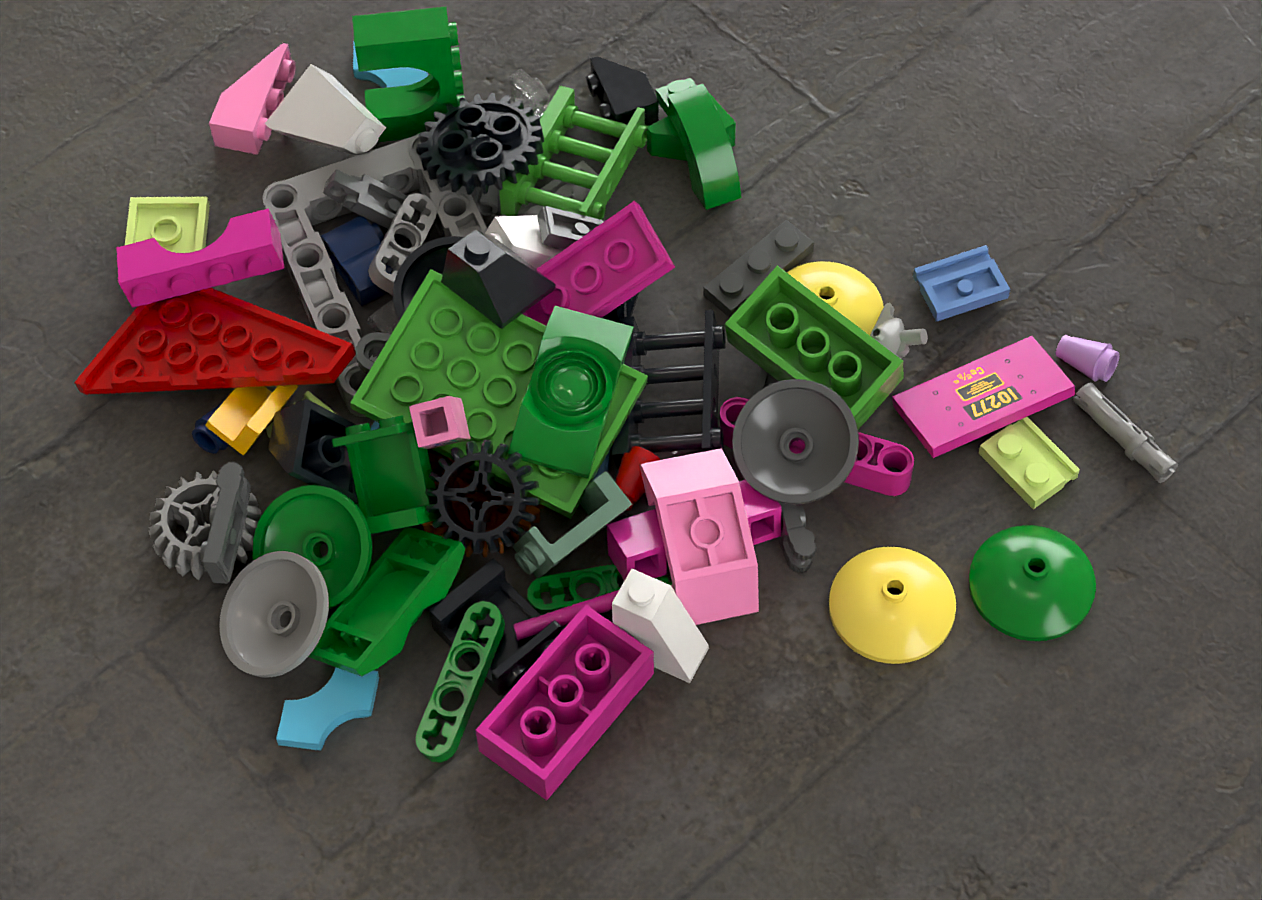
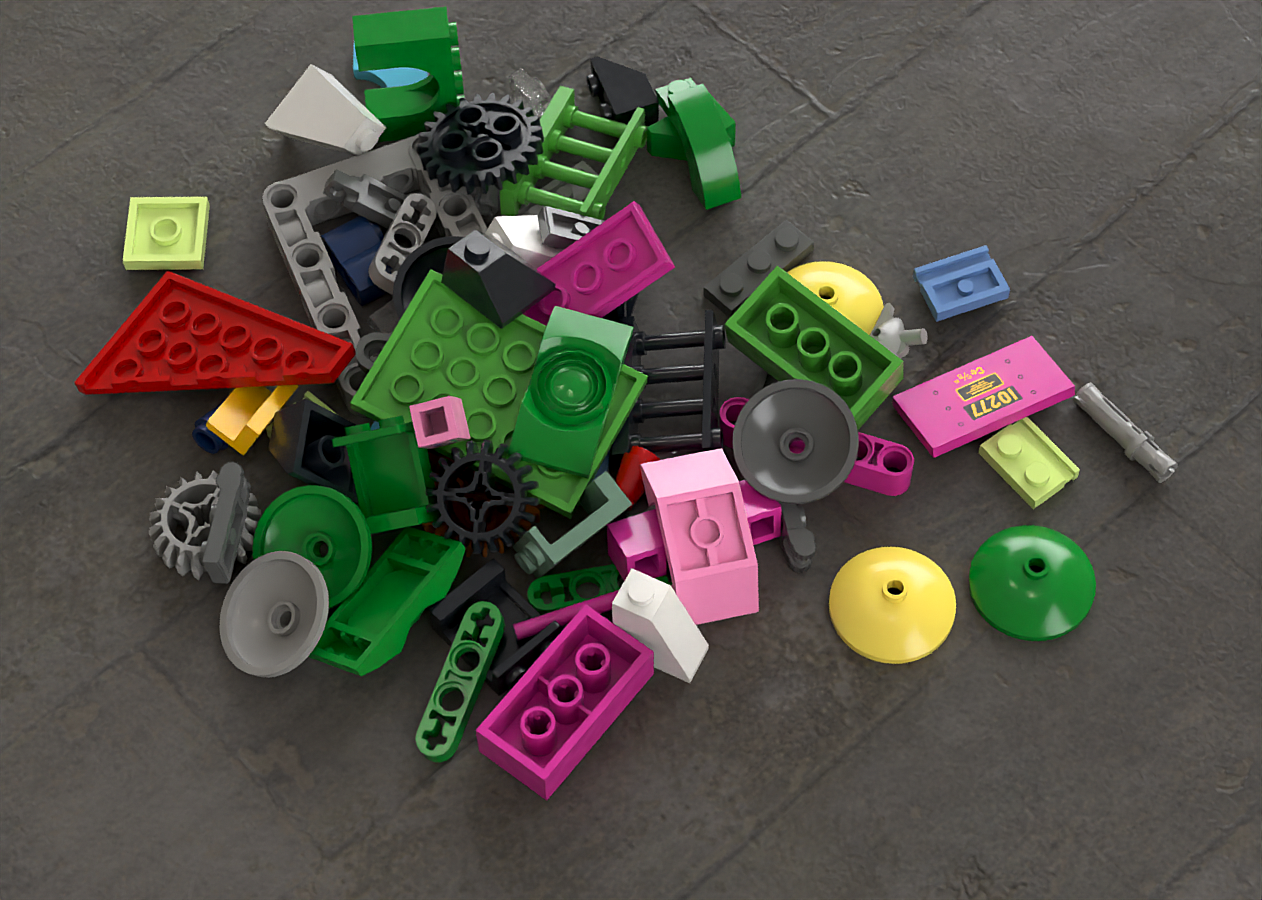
dark pink arch [116,208,284,308] -> none
bright pink slope [209,43,296,155] -> none
medium azure tile [276,667,379,751] -> none
lavender cone [1056,335,1119,382] -> none

